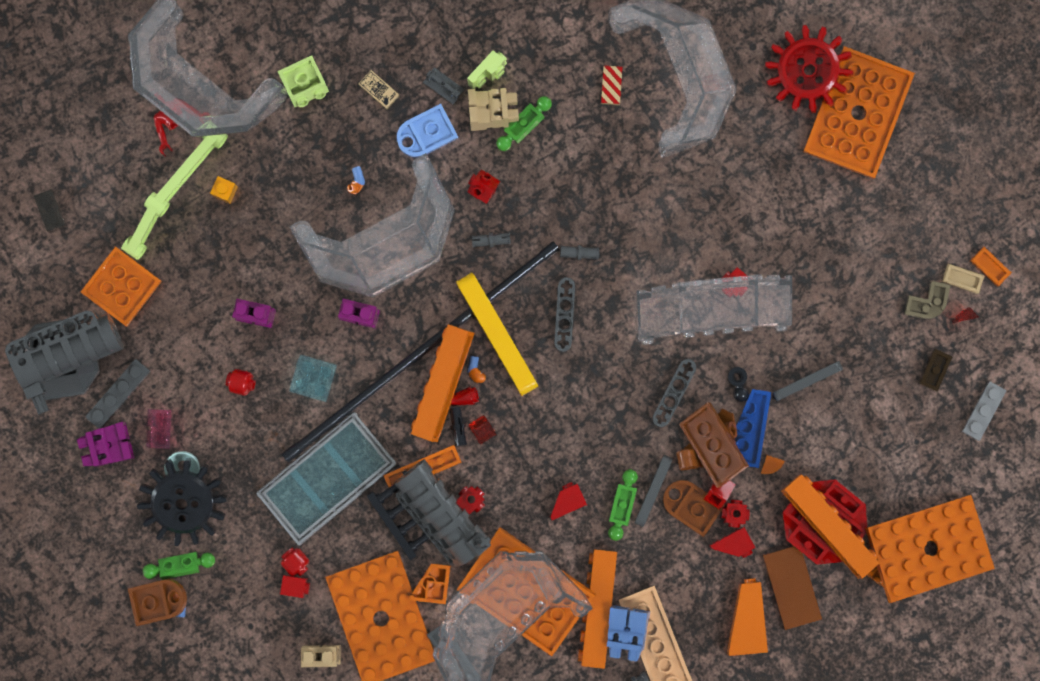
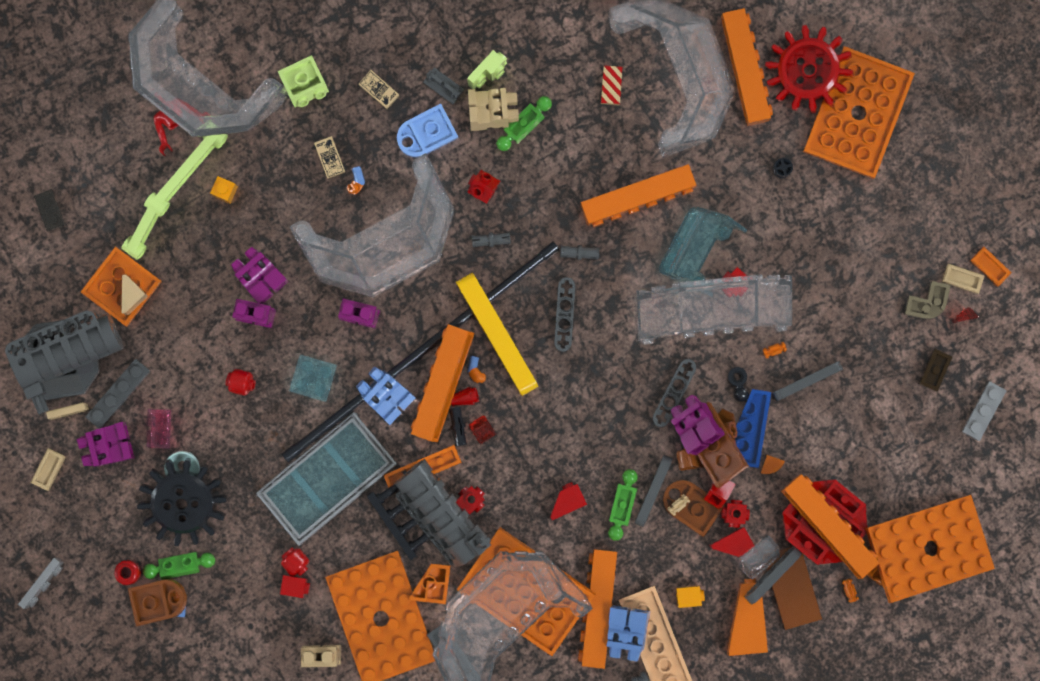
none -> light grey plate [18,557,64,609]
none -> tan tile [30,448,66,491]
none -> tan tile [46,402,89,420]
none -> red head [114,560,141,585]
none -> tan slope [121,275,148,315]
none -> magenta hips [231,247,289,304]
none -> tan tile [314,136,345,179]
none -> medium blue hips [356,367,415,425]
none -> orange brick [580,164,697,227]
none -> clear light blue windscreen [659,207,747,297]
none -> tan piece [668,494,690,516]
none -> magenta hips [671,395,725,455]
none -> light orange brick [675,586,705,608]
none -> orange brick [721,8,773,126]
none -> clear brick [738,536,780,579]
none -> dark grey beam [744,546,802,605]
none -> orange piece [763,342,787,358]
none -> black wheel [772,158,793,179]
none -> orange piece [842,579,859,603]

